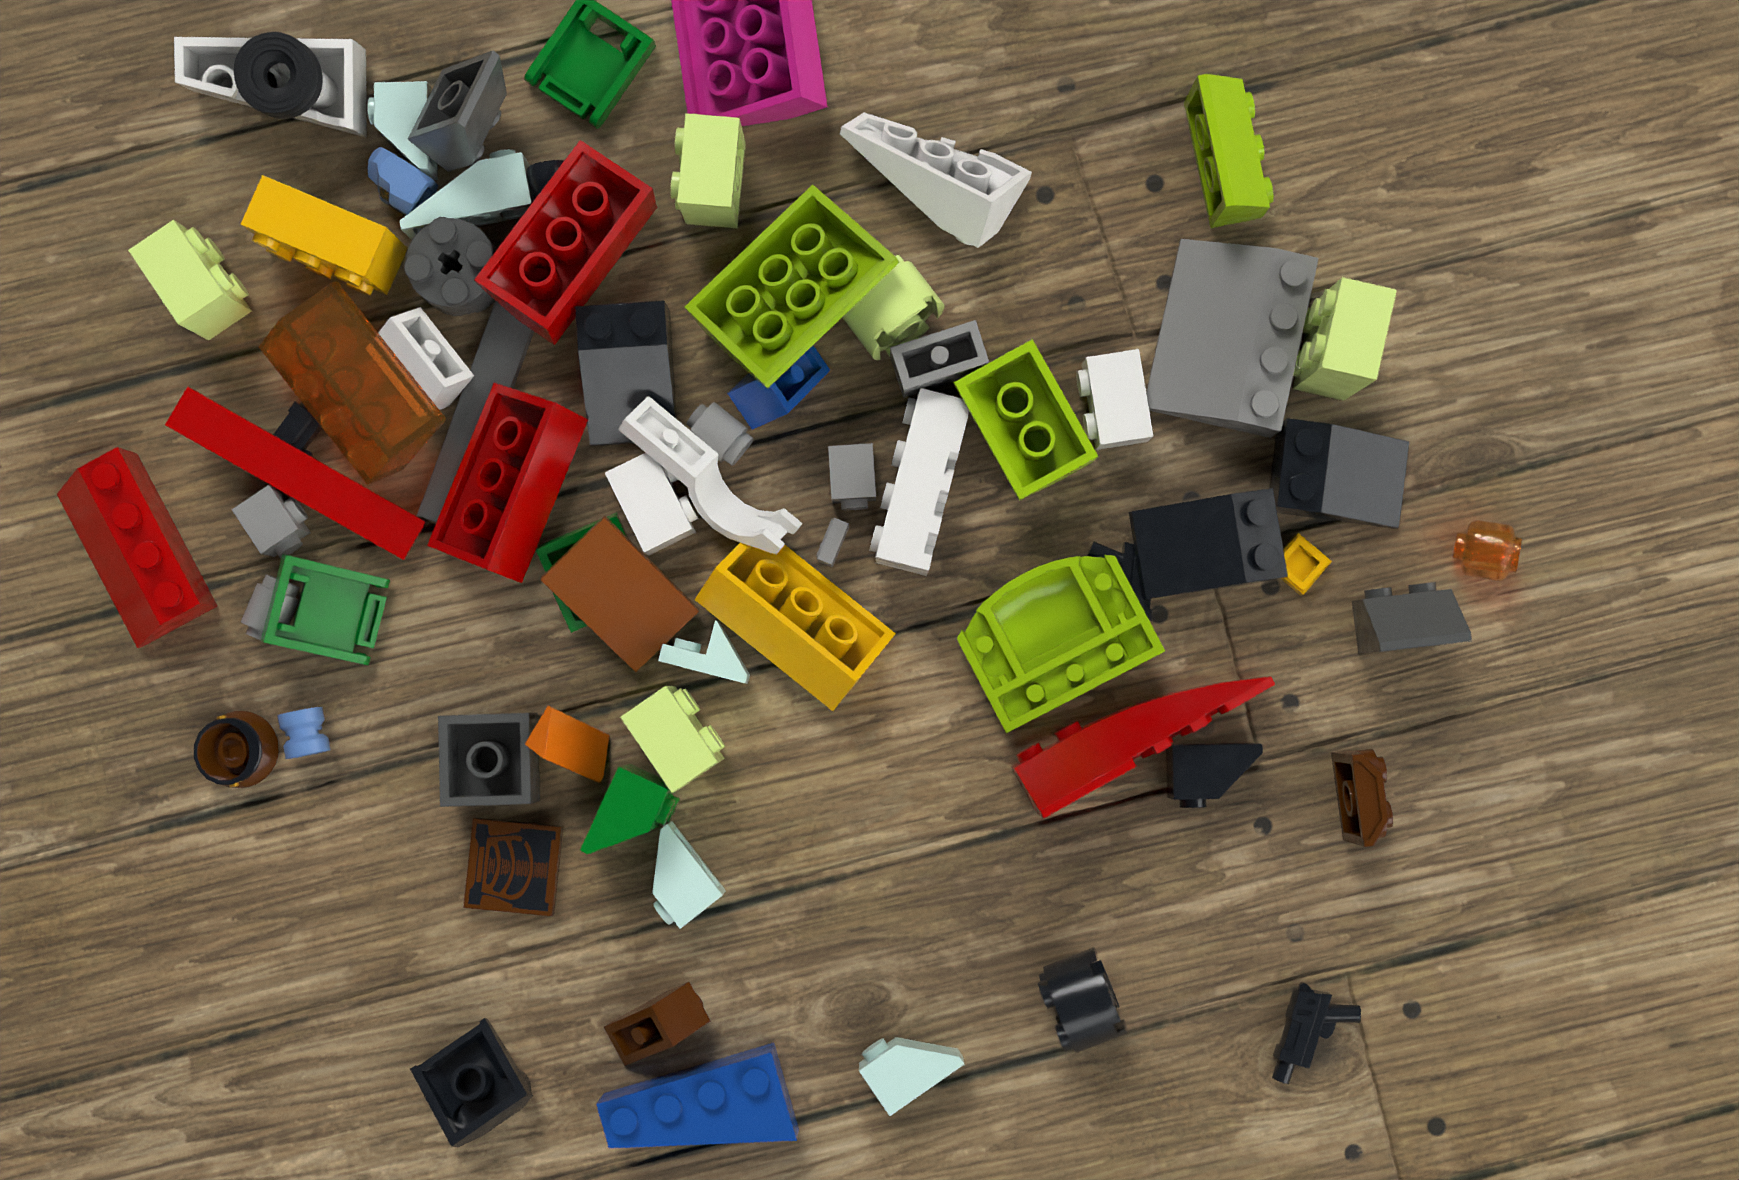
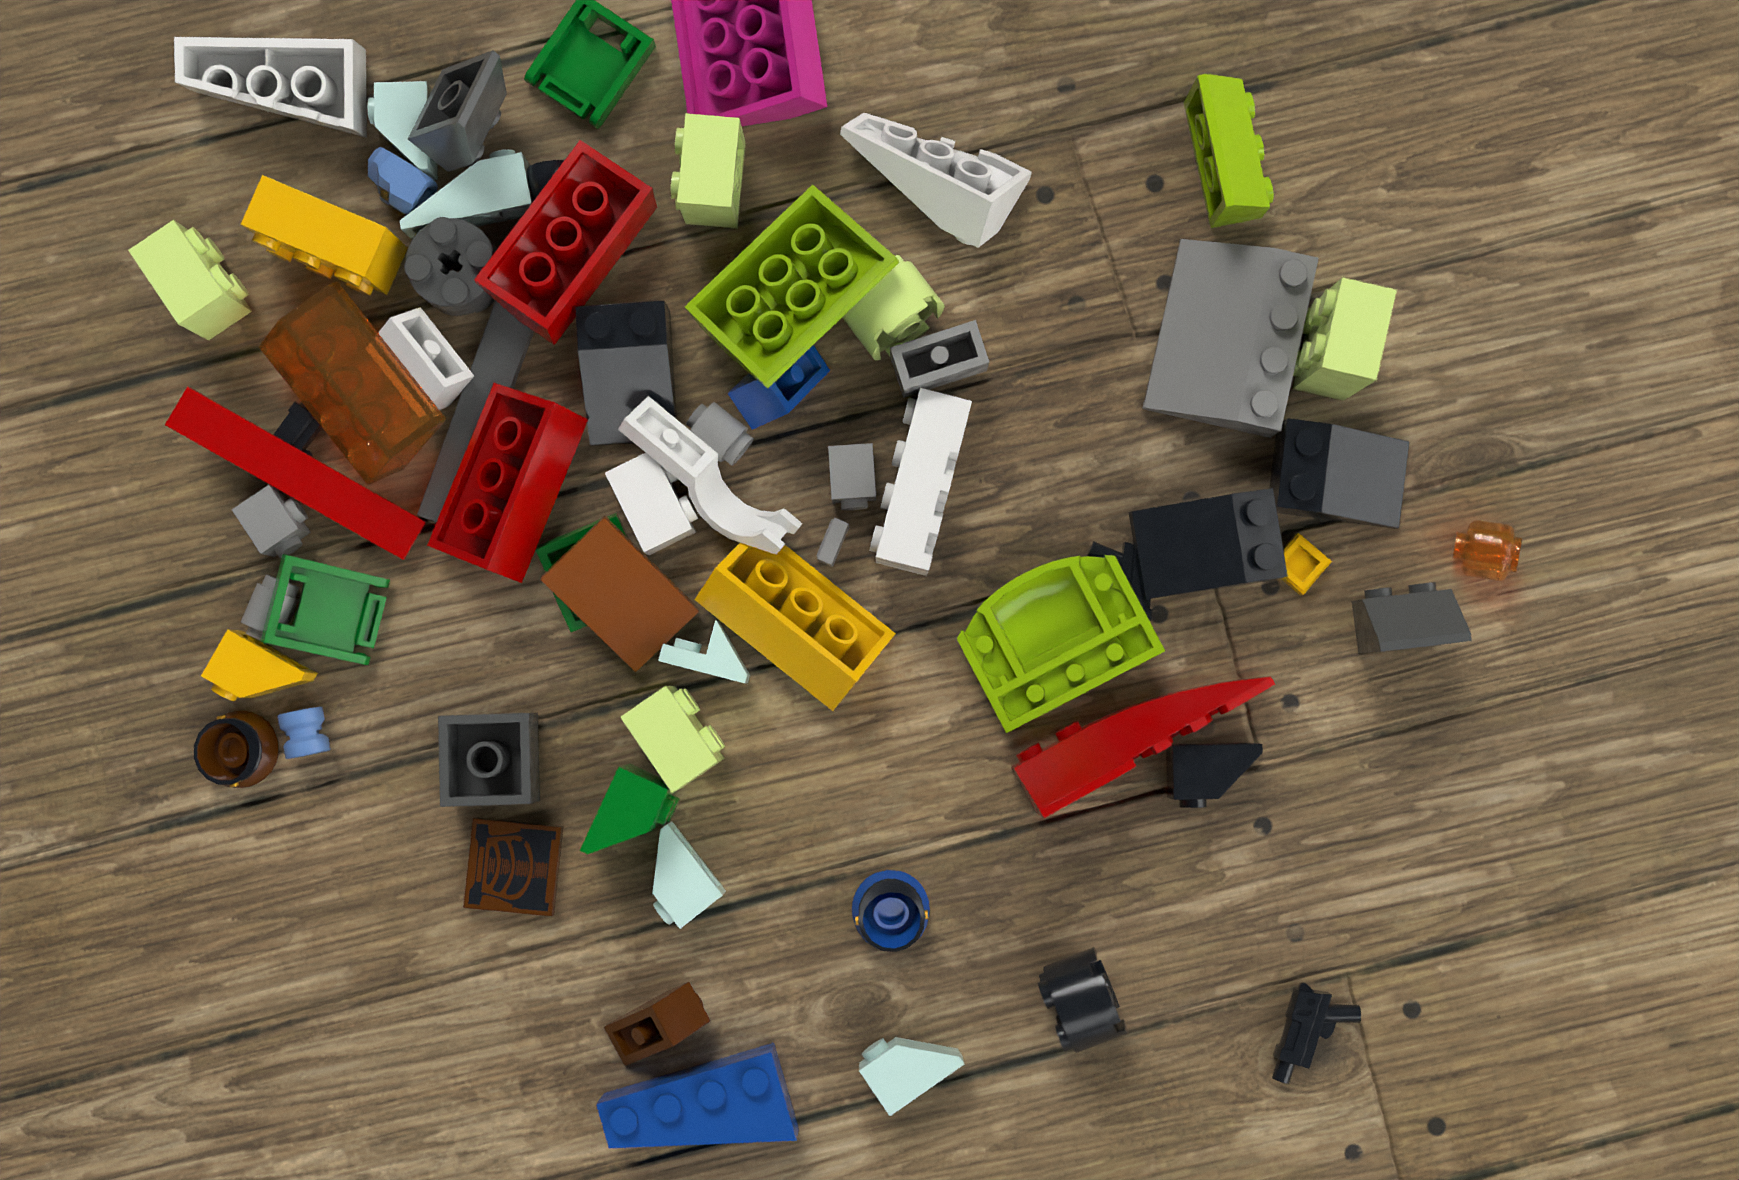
red slope [57,447,218,648] -> none
black tyre [234,32,323,119] -> none
black slope [410,1018,533,1148] -> none
orange slope [525,705,610,783] -> none
lime slope [954,339,1098,501] -> none
white brick [1076,349,1153,450] -> none
reddish brown slope [1331,749,1393,847] -> none
none -> yellow slope [201,629,318,701]
none -> blue piece [852,870,930,952]

